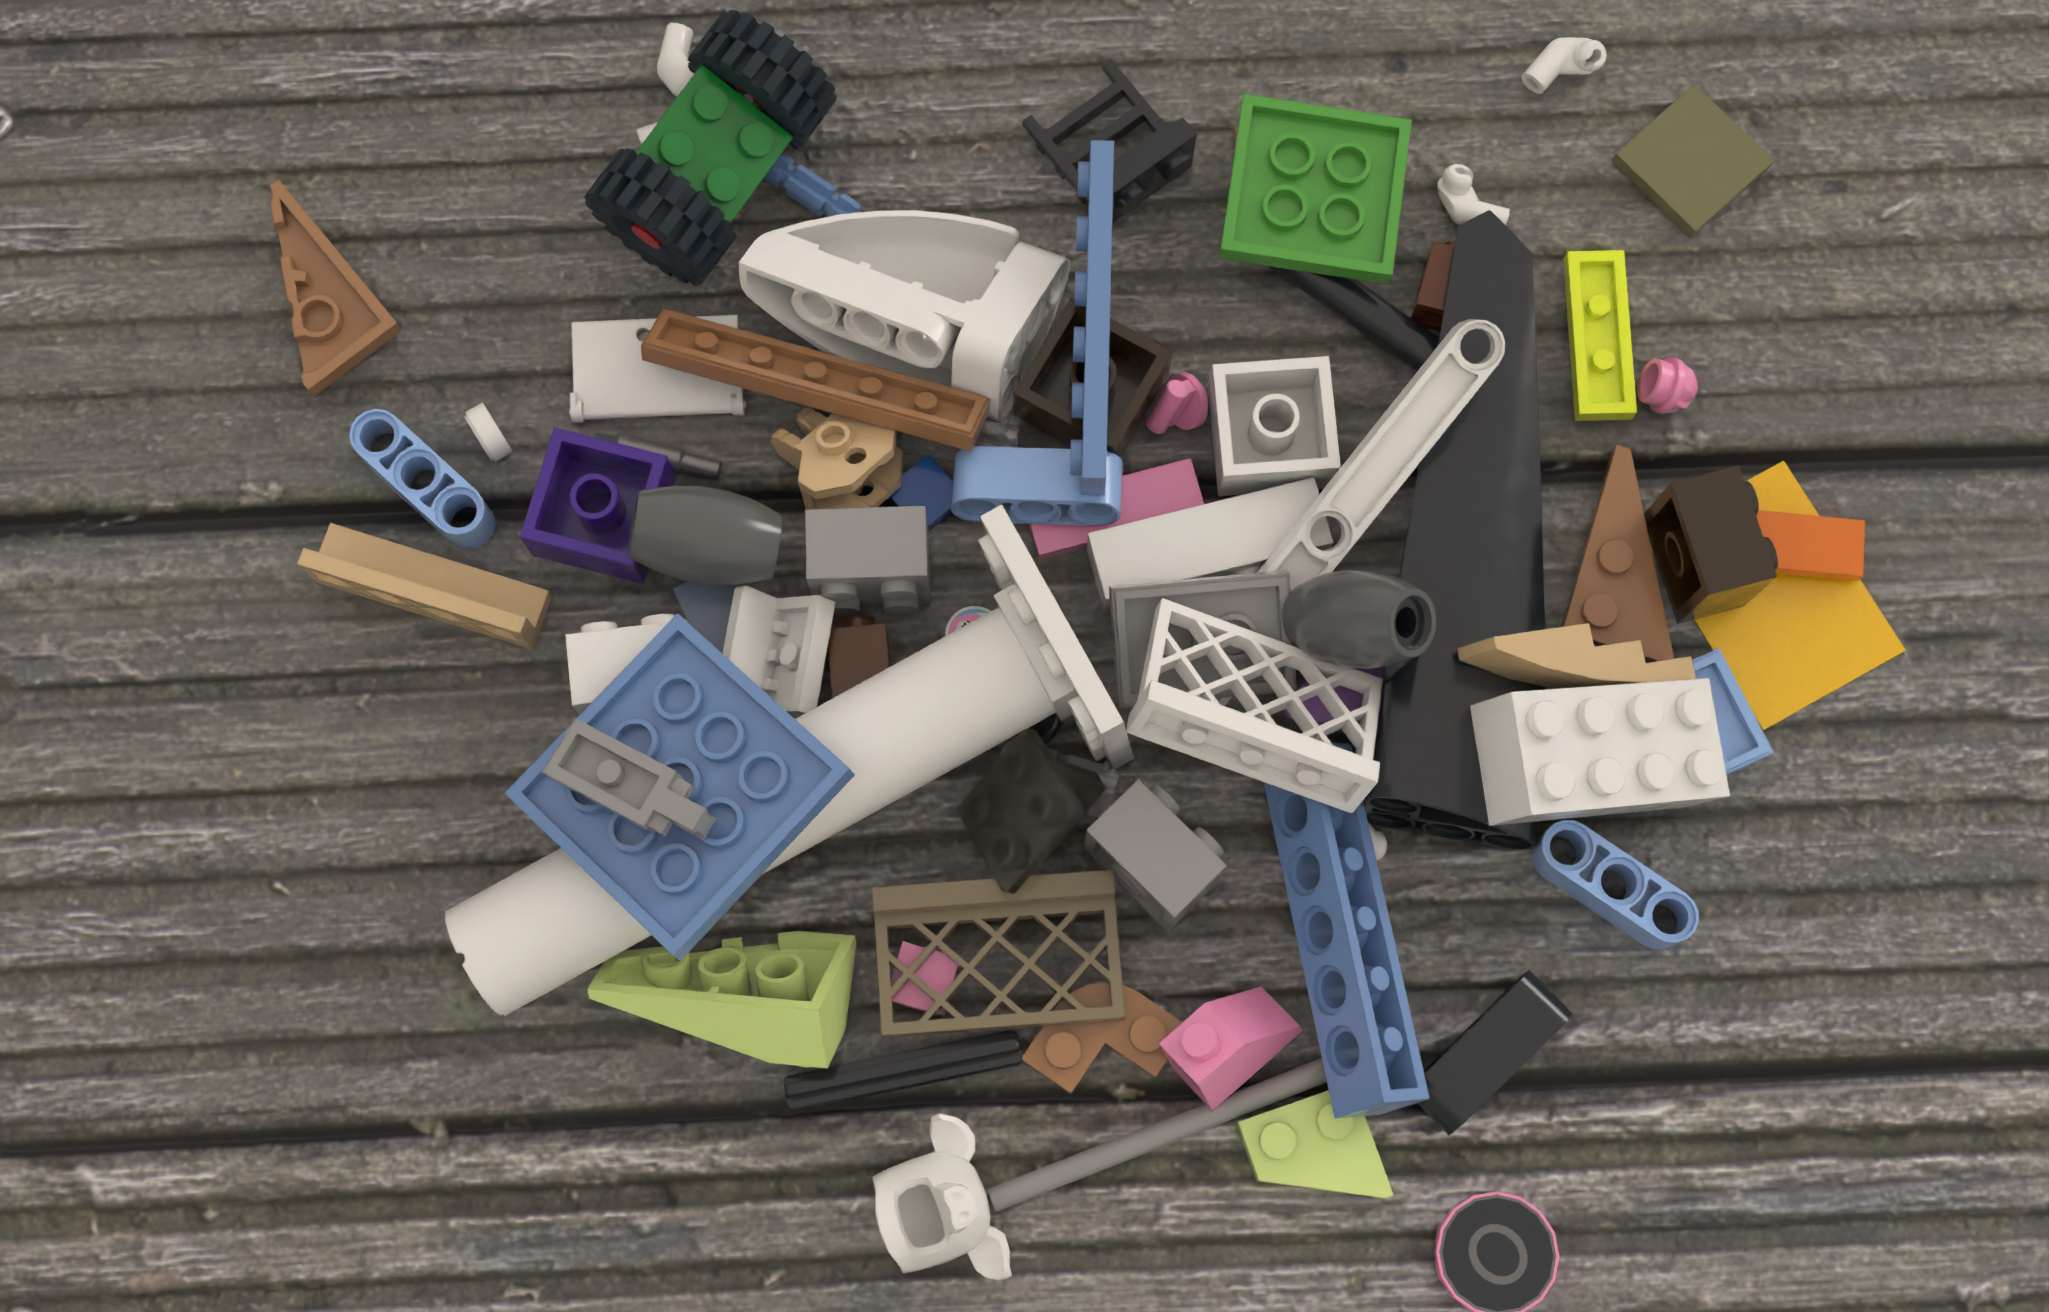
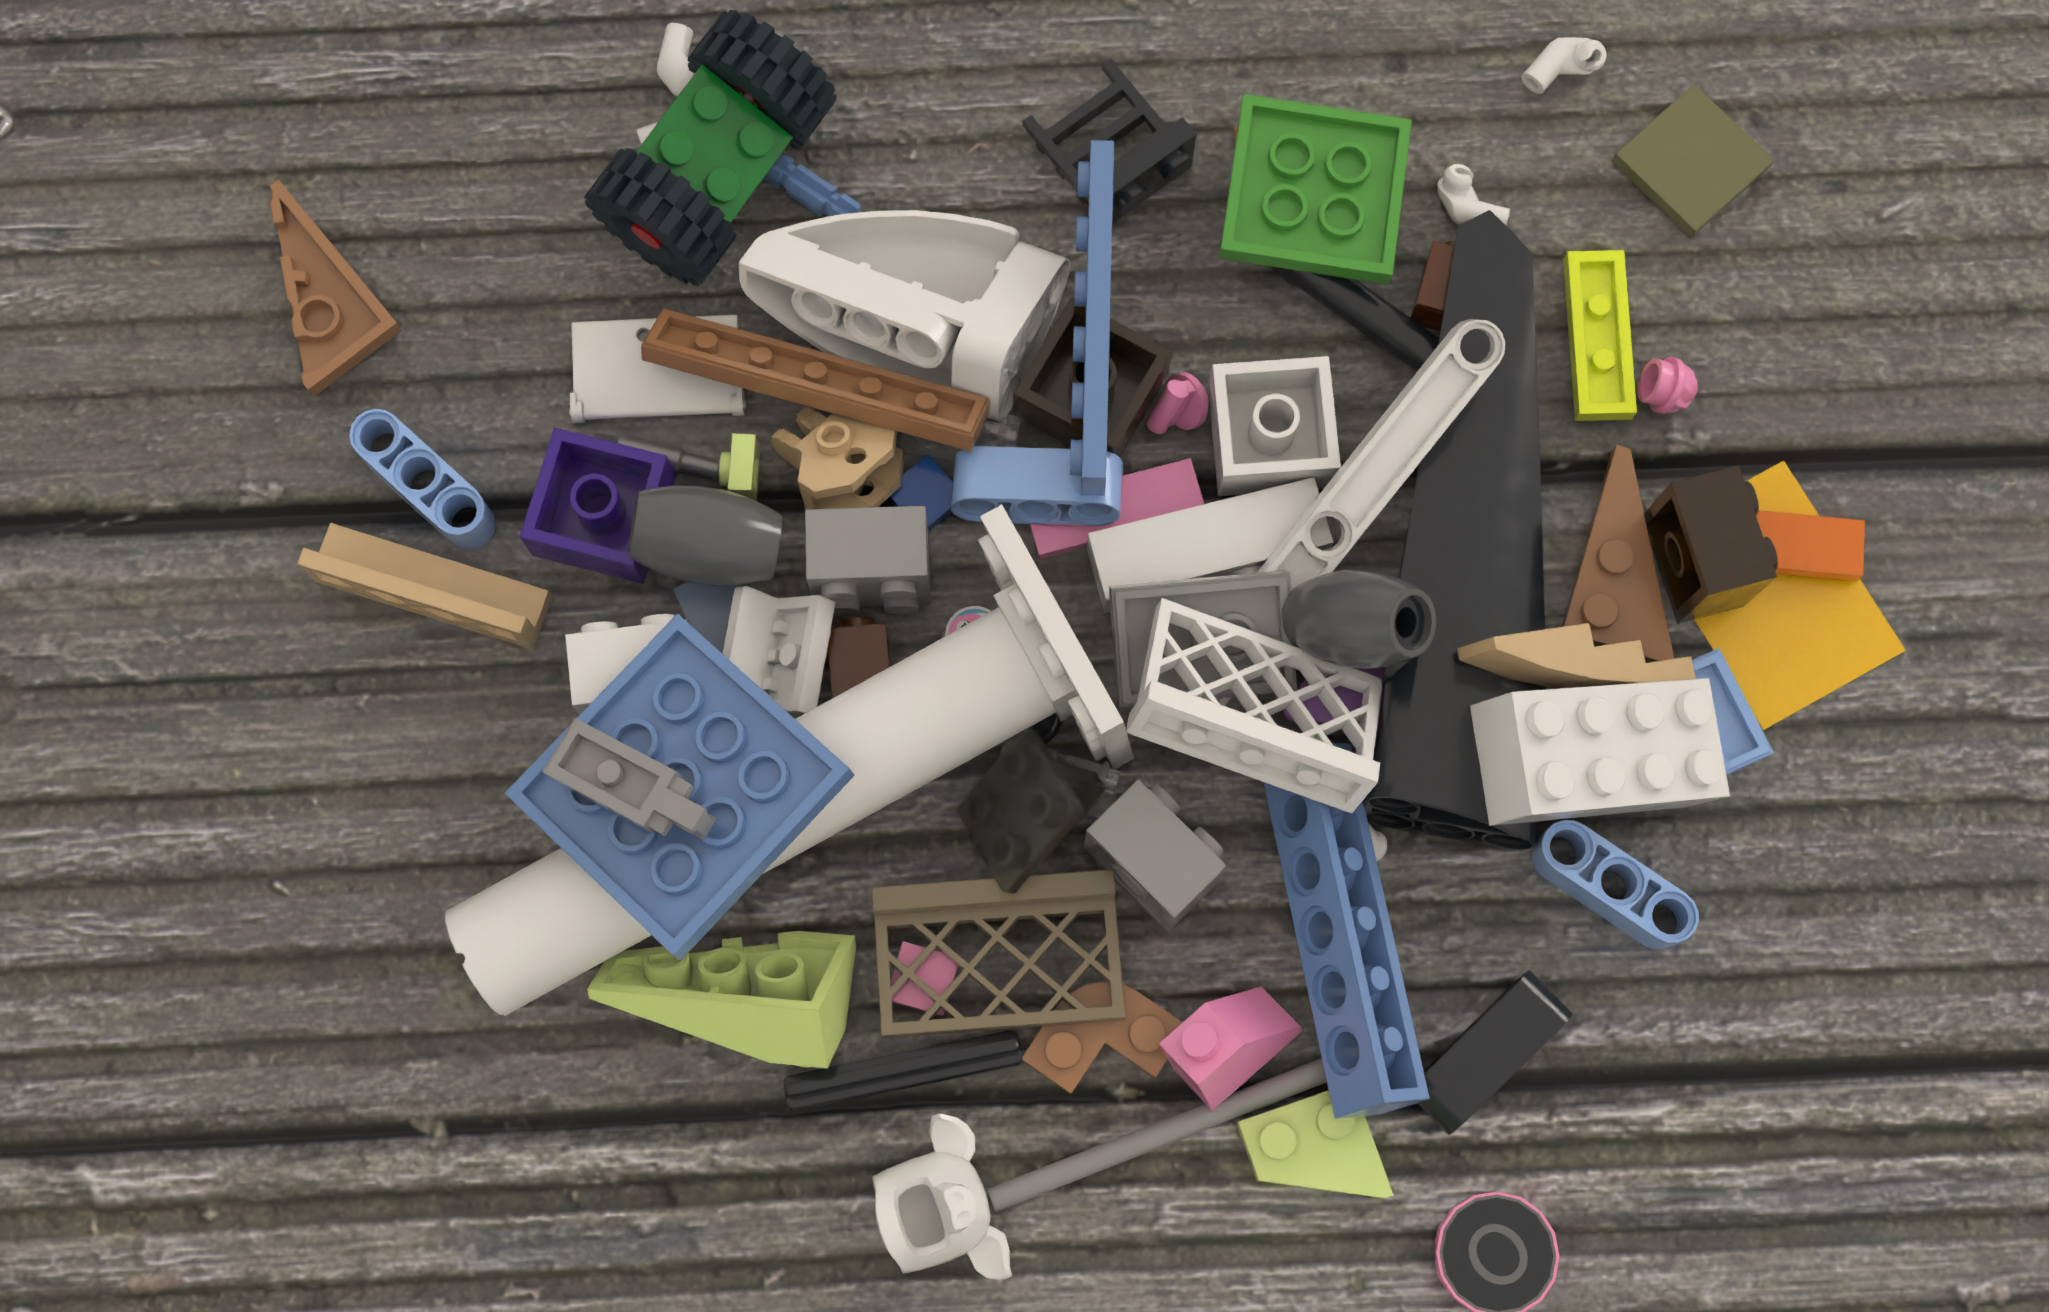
white tile [464,402,513,462] -> none
none -> yellowish green plate [719,433,761,501]

